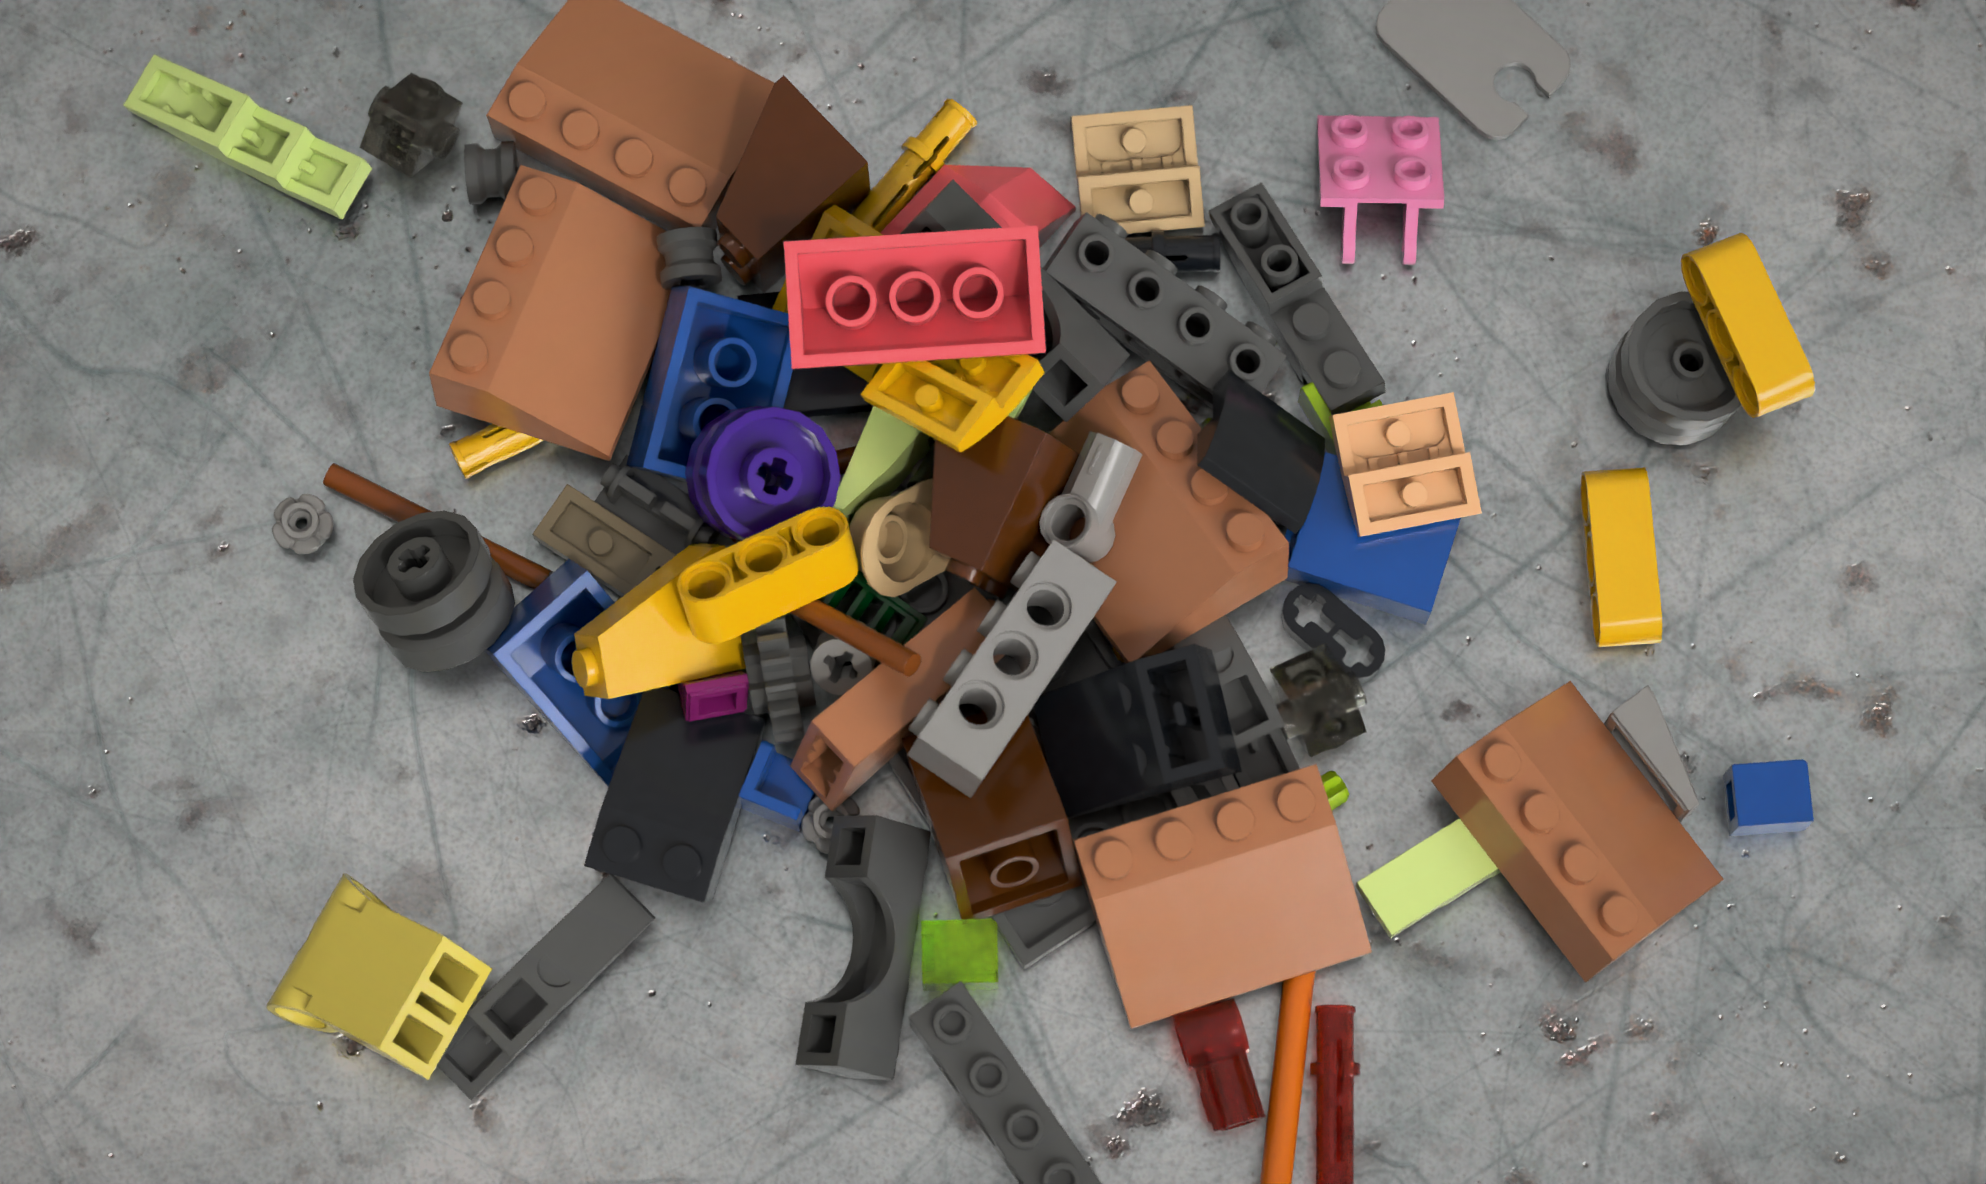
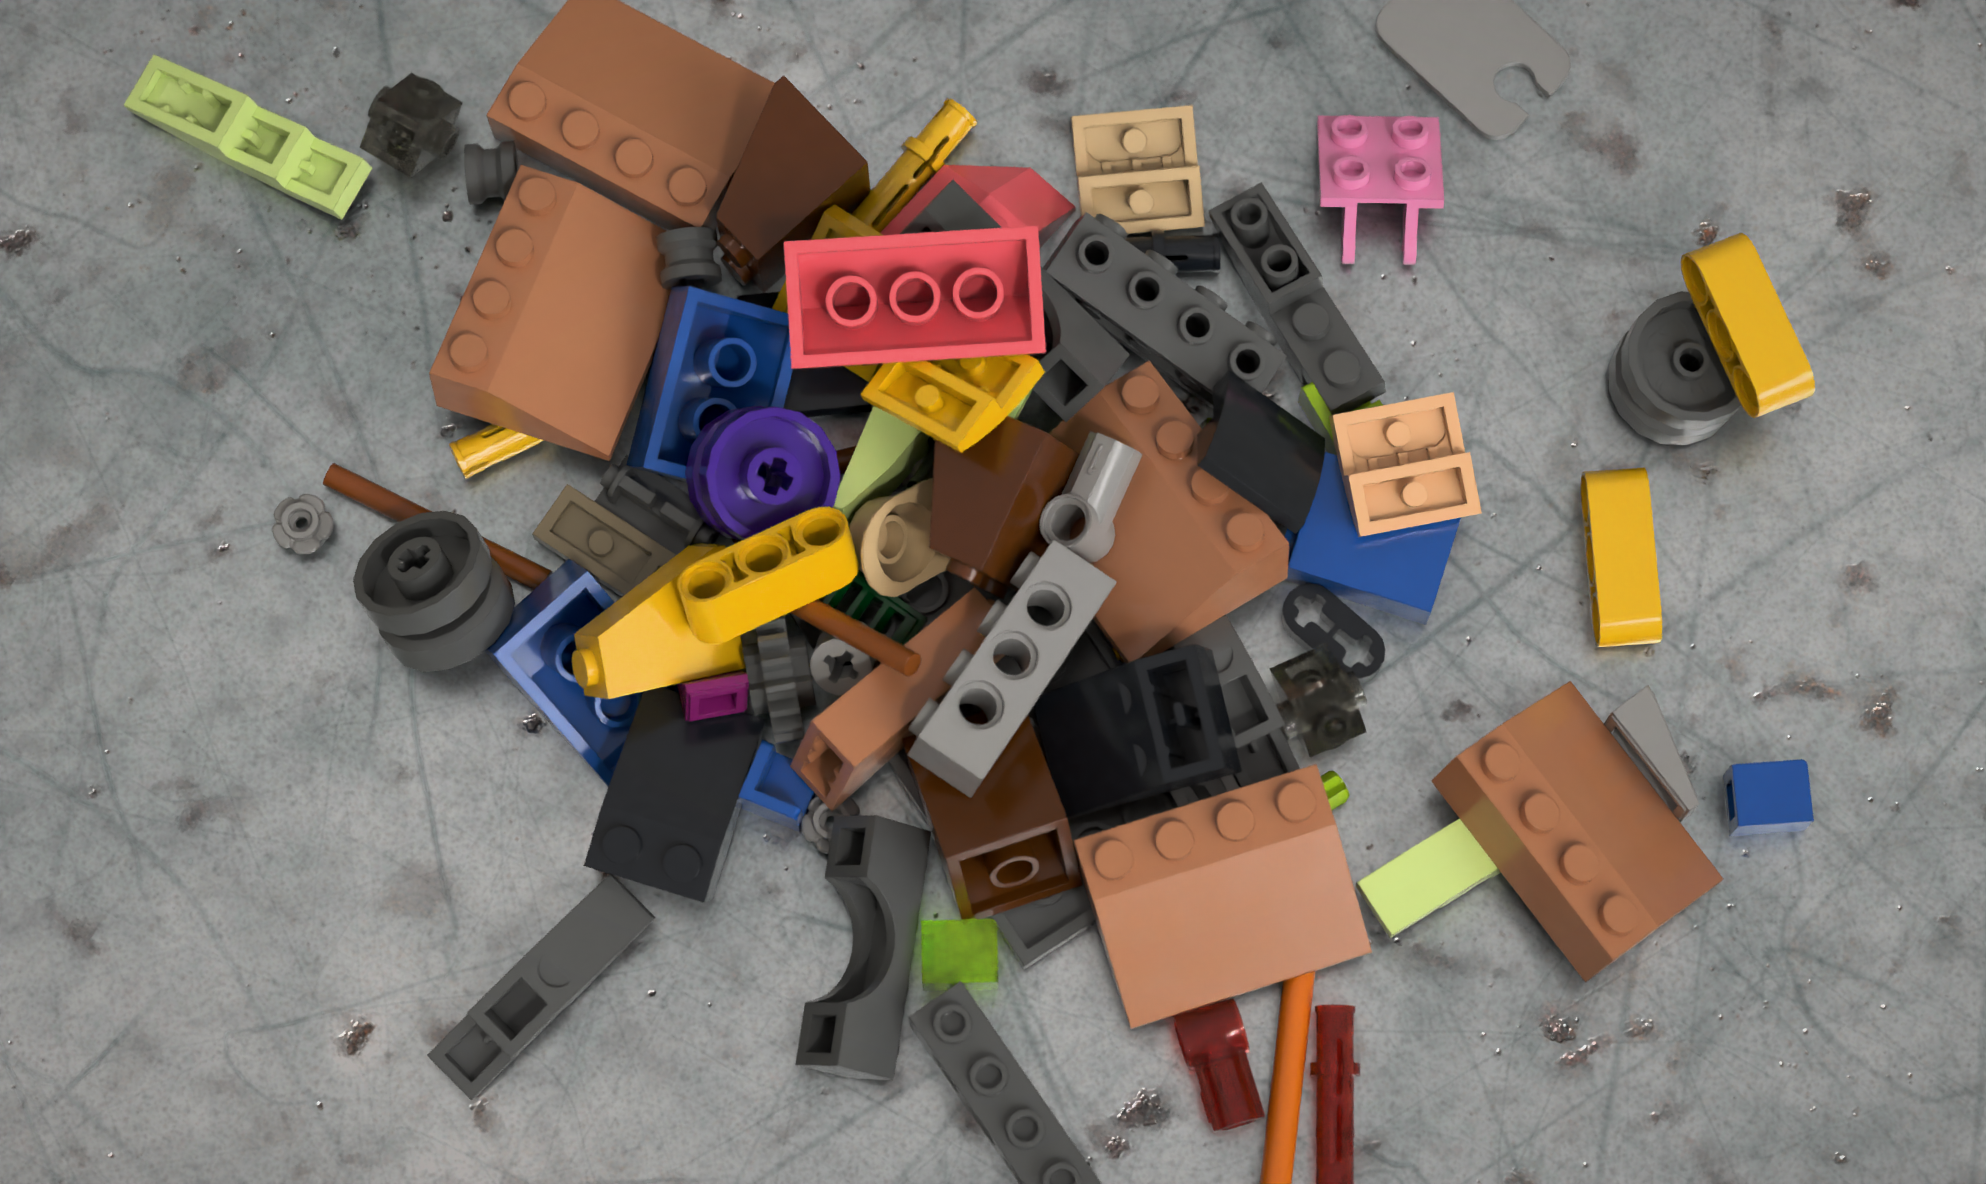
light yellow piece [266,873,492,1080] -> none

